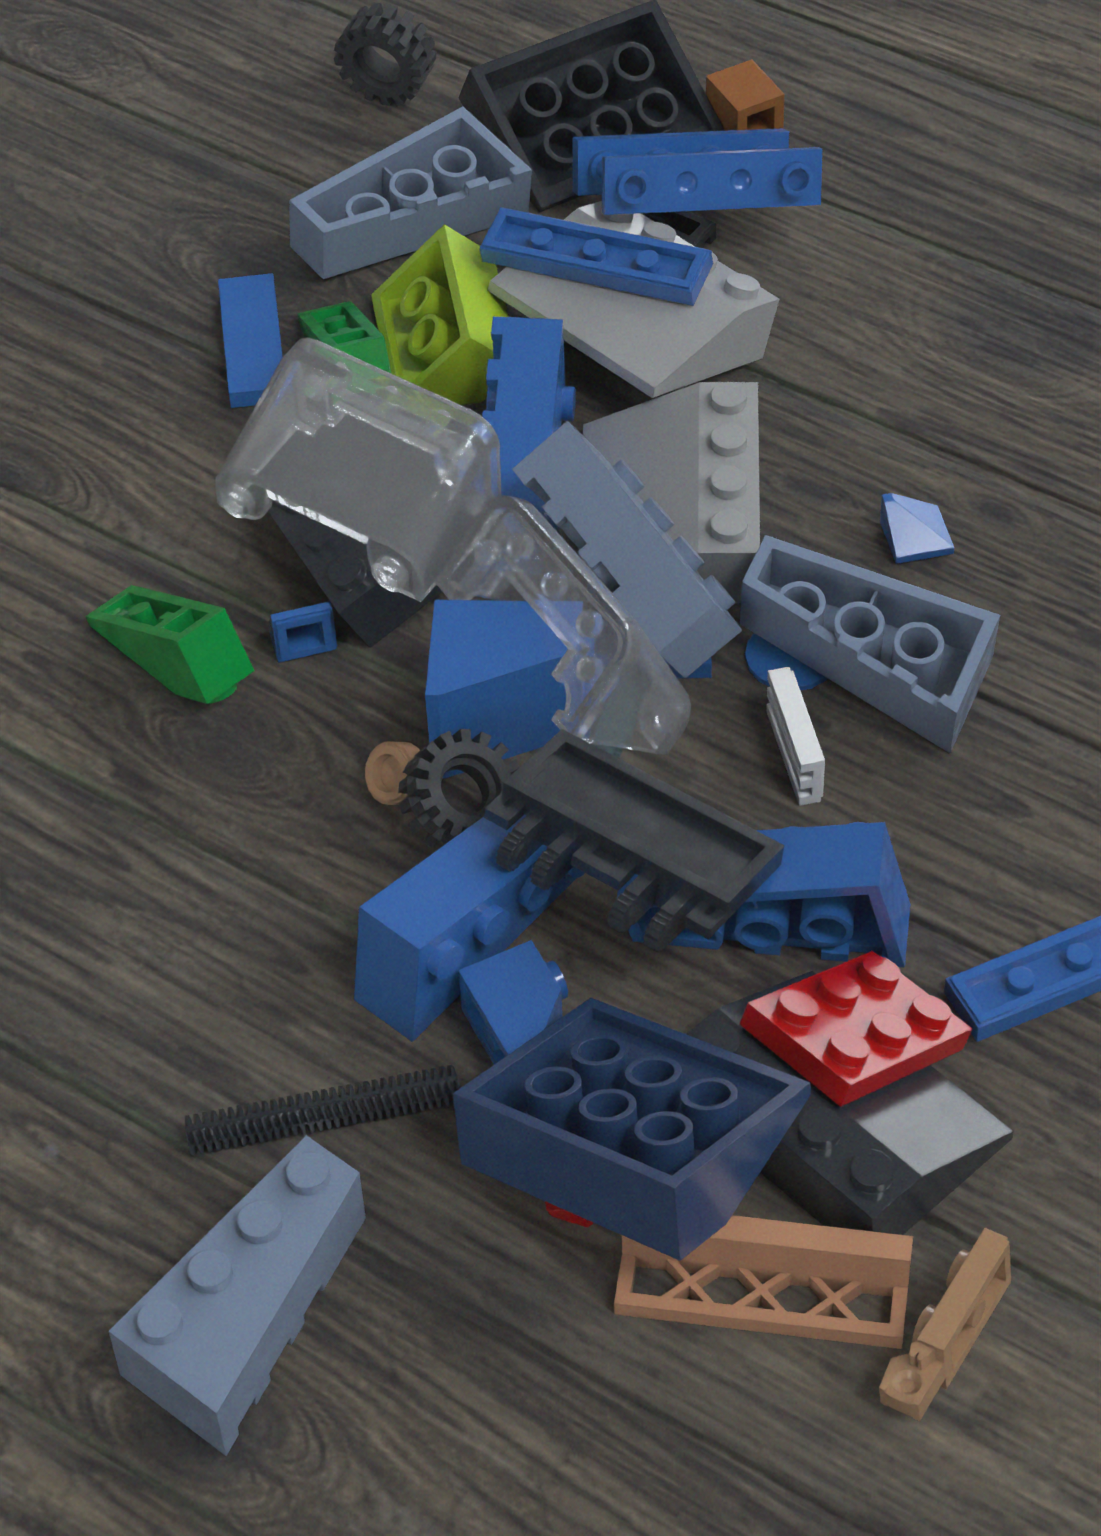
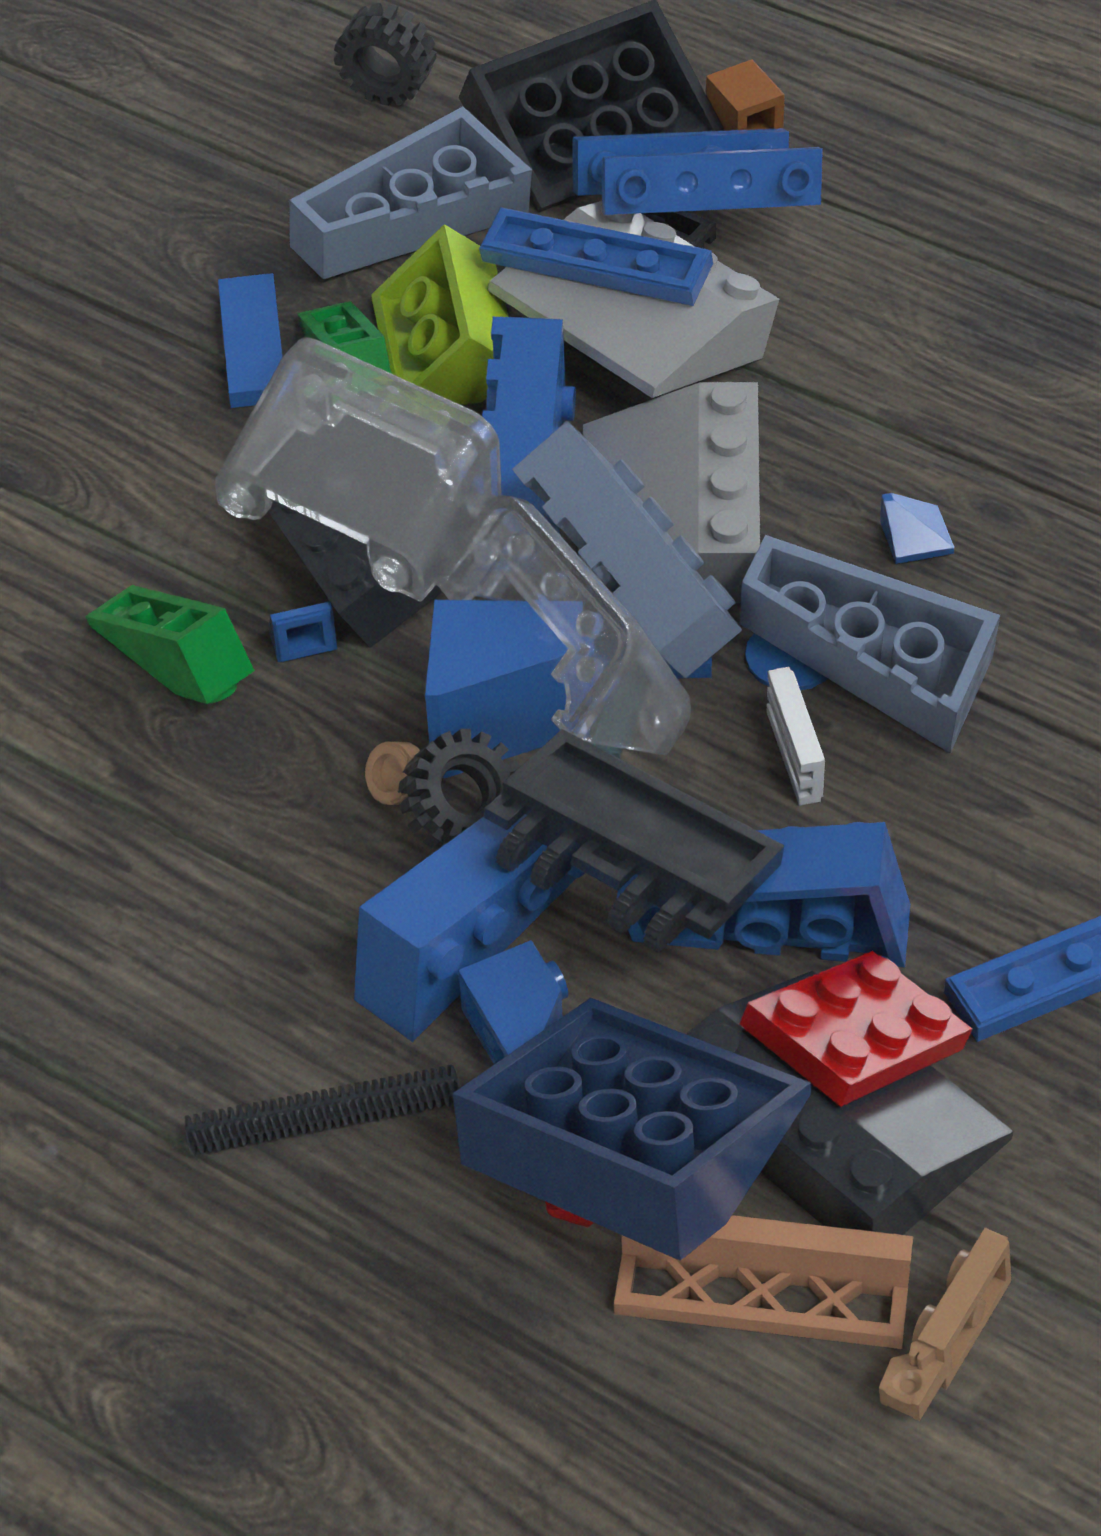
sand blue wedge [109,1135,366,1456] -> none

